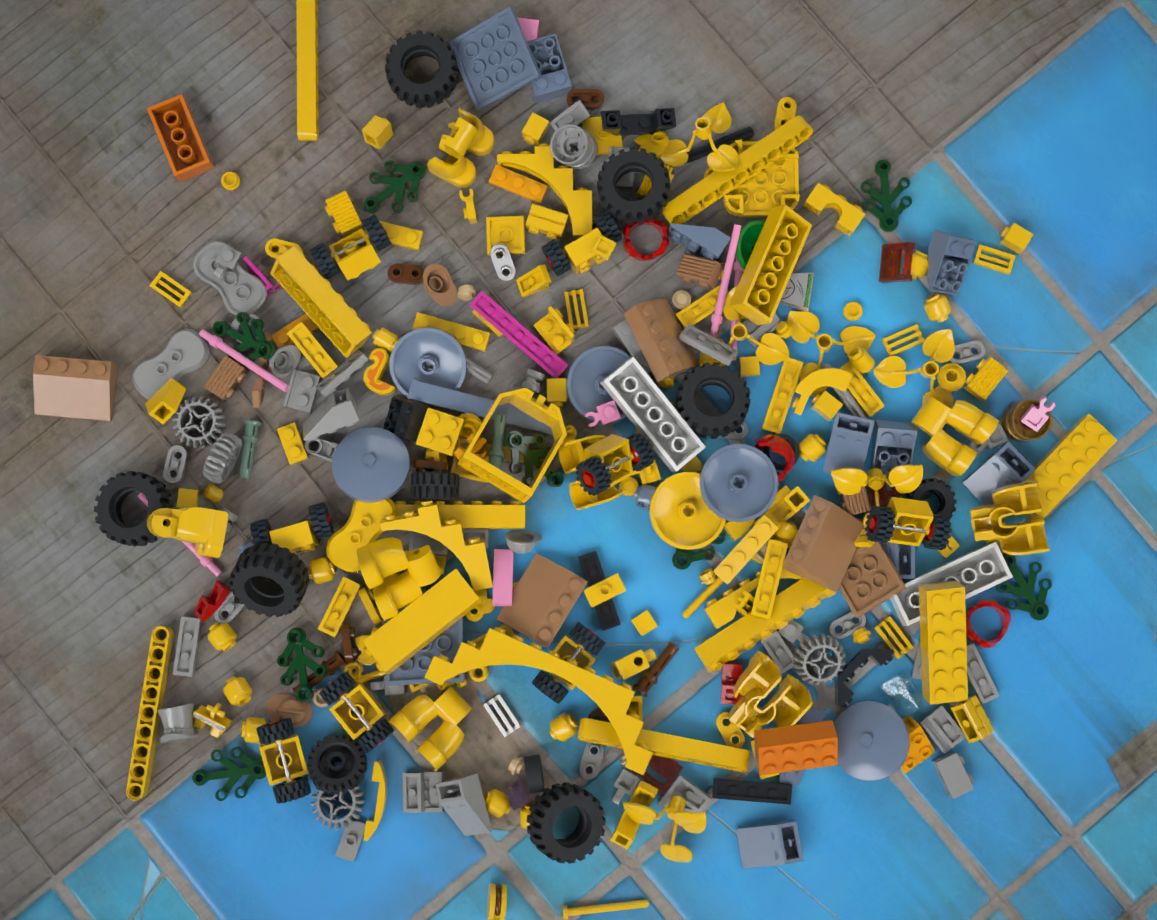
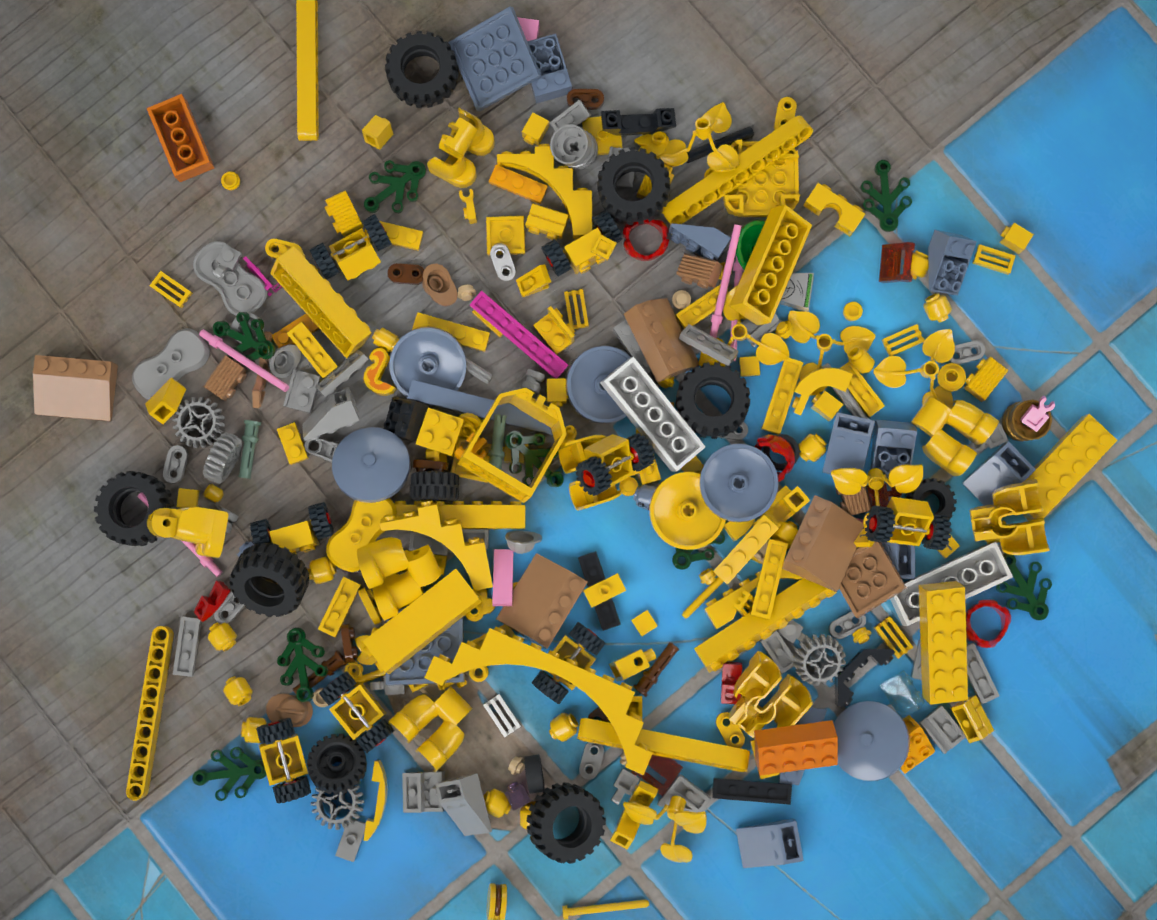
light grey hat [157,703,200,743] -> none
yellow hips [192,703,232,738] -> none
bright pink plate [584,400,621,427] -> none
light grey brick [932,751,974,799] -> none

